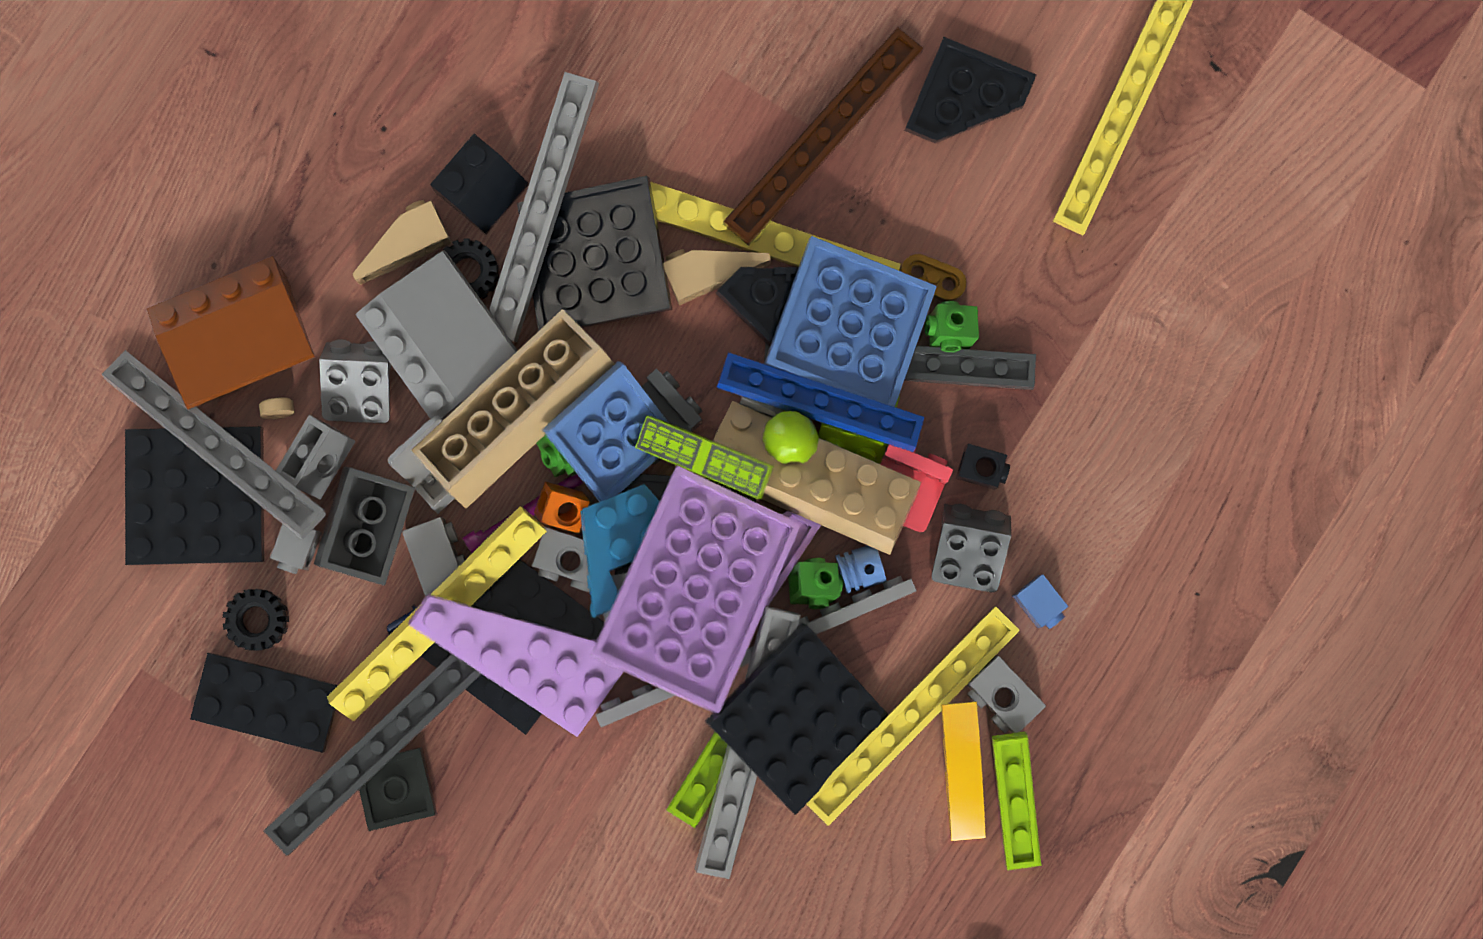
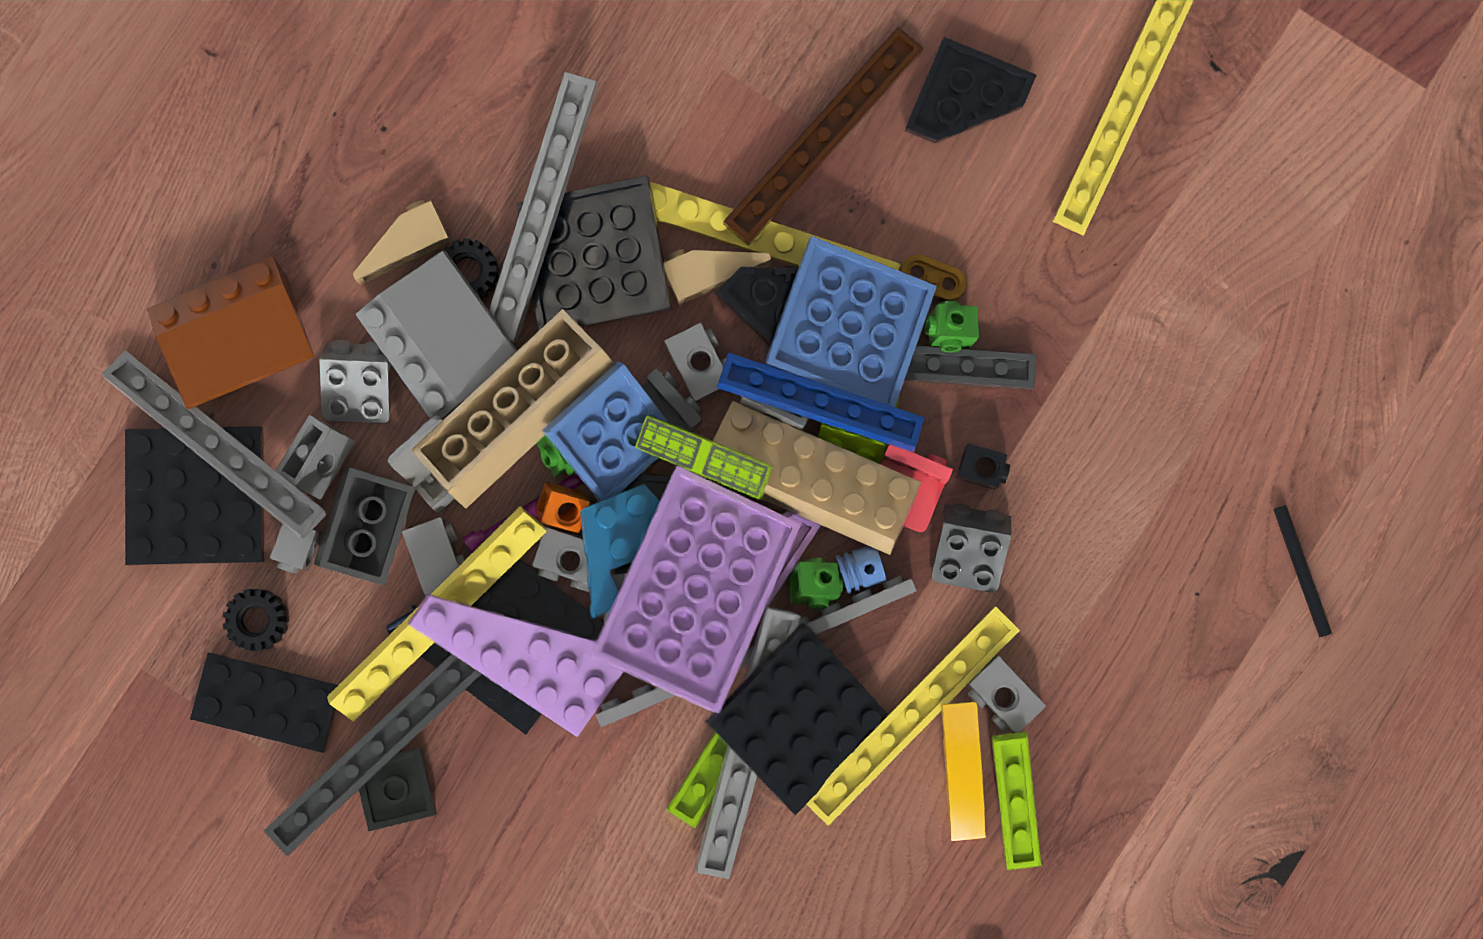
tan tile [259,397,294,419] -> none
black slope [430,134,529,235] -> none
lime hair [762,411,819,464] -> none
medium blue brick [1012,574,1068,629] -> none
none -> light grey brick [664,323,726,404]
none -> black bar [1273,505,1332,637]

